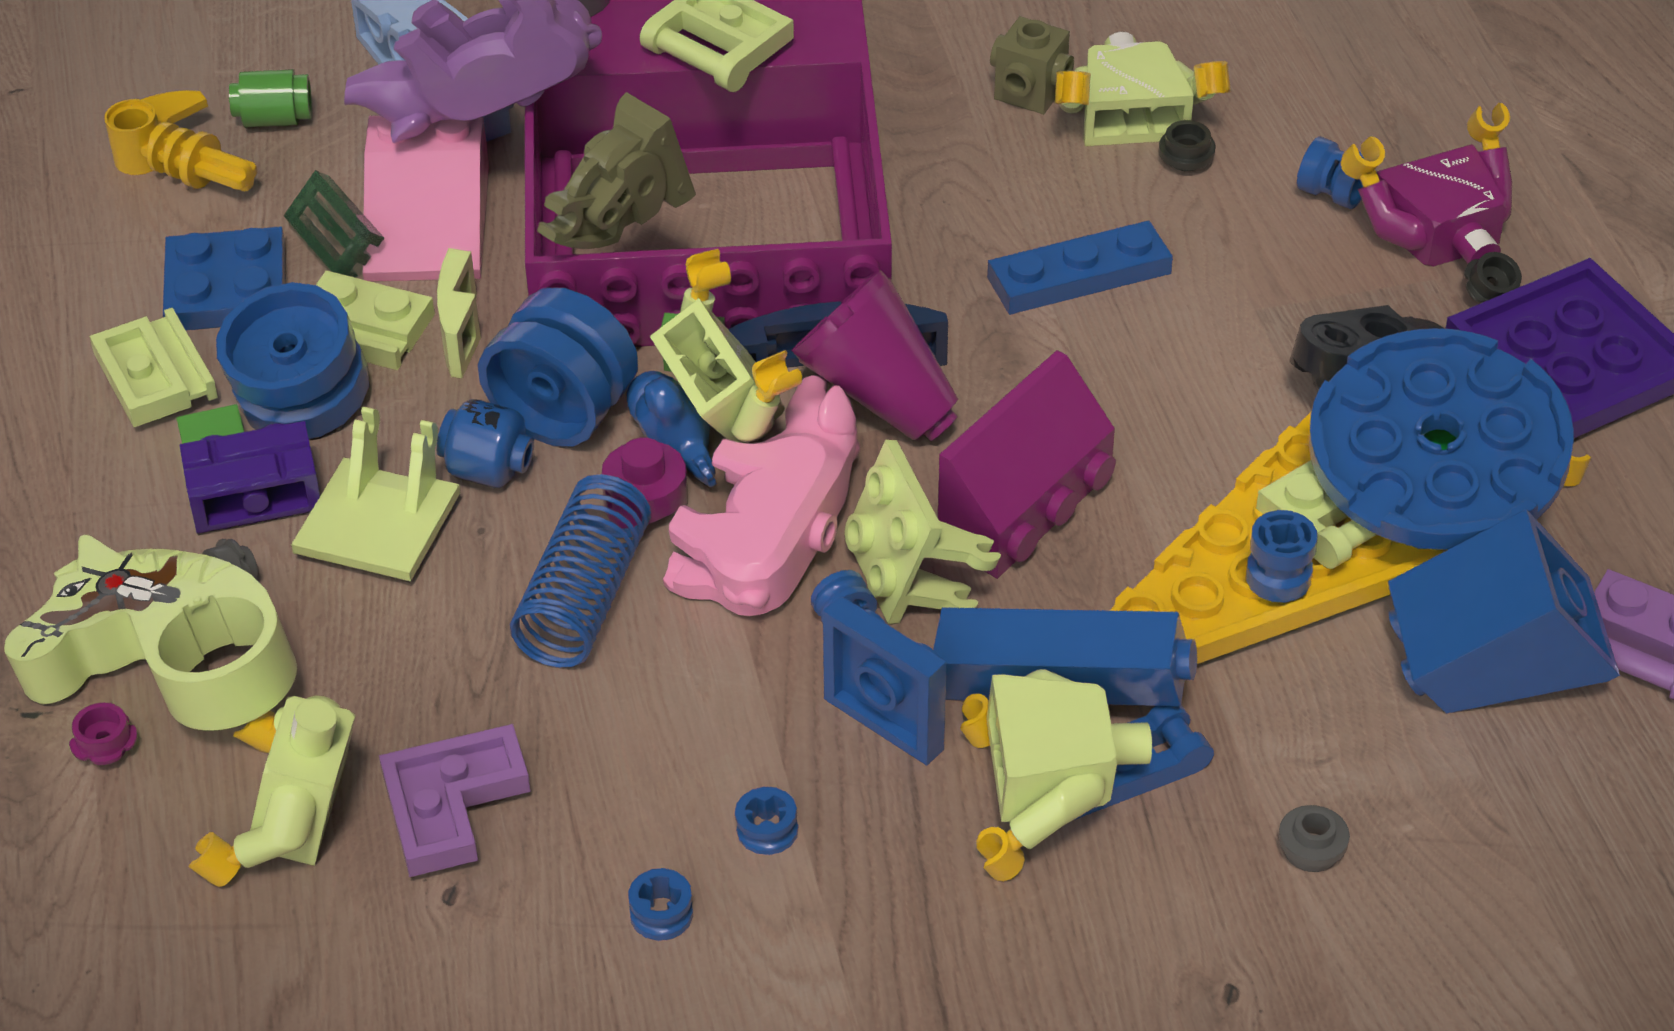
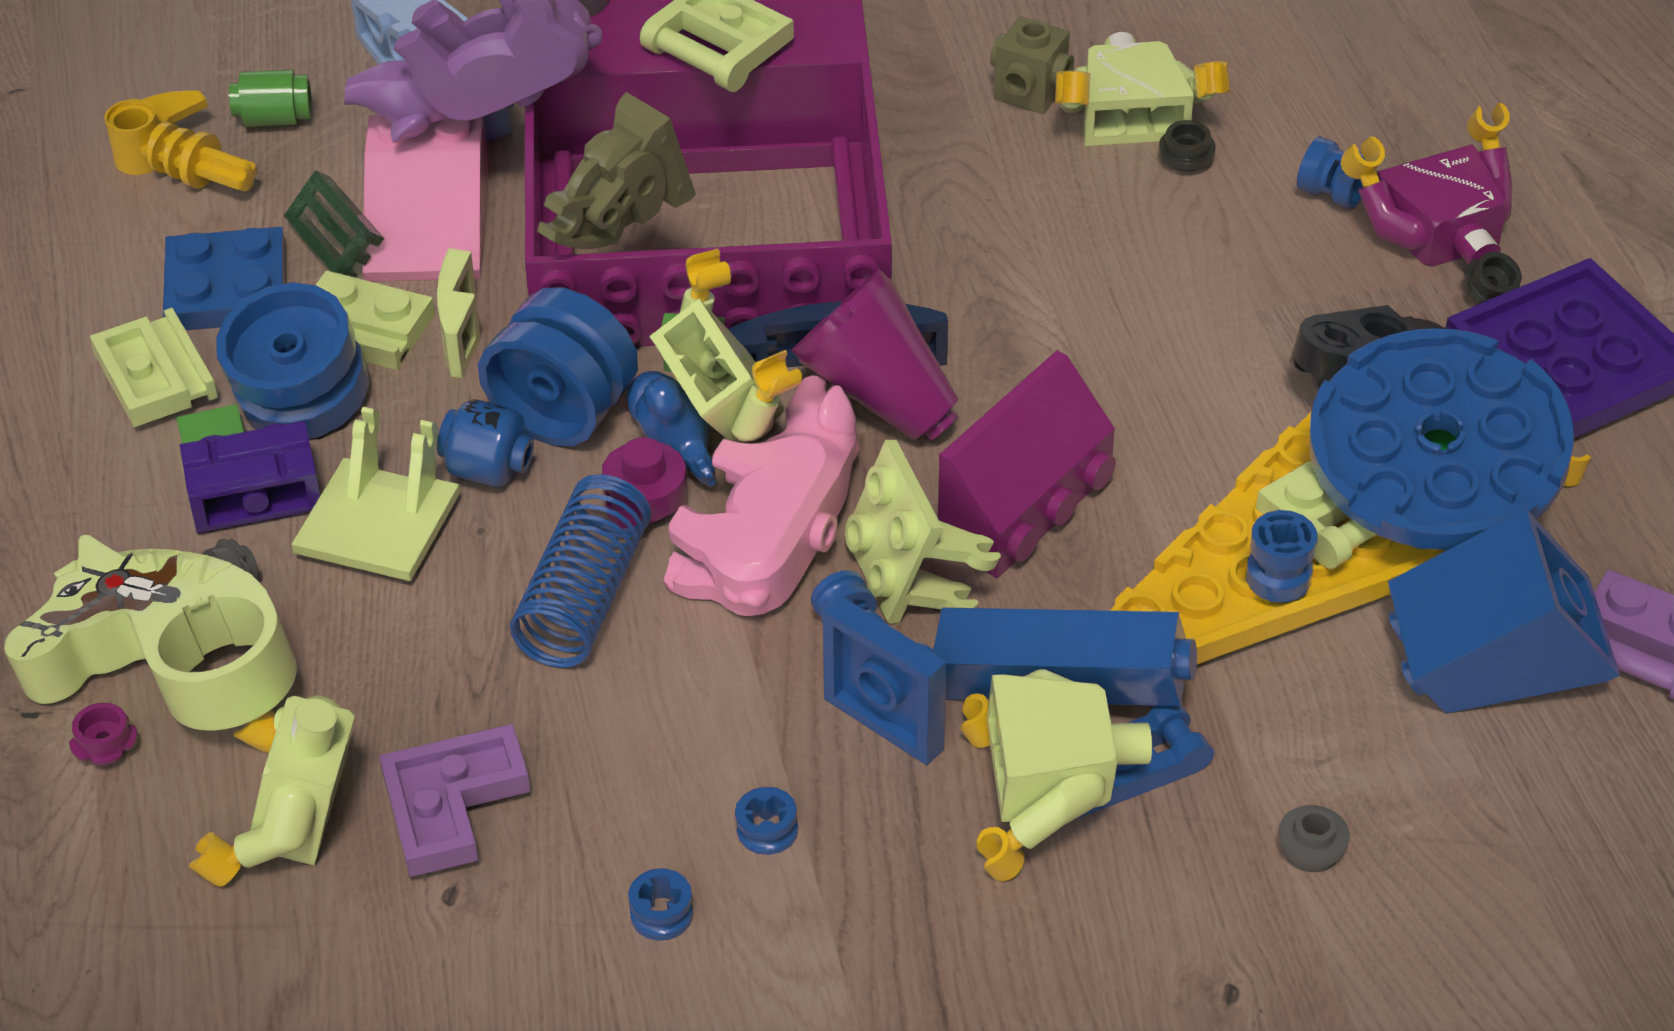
blue plate [987,220,1173,315] -> none

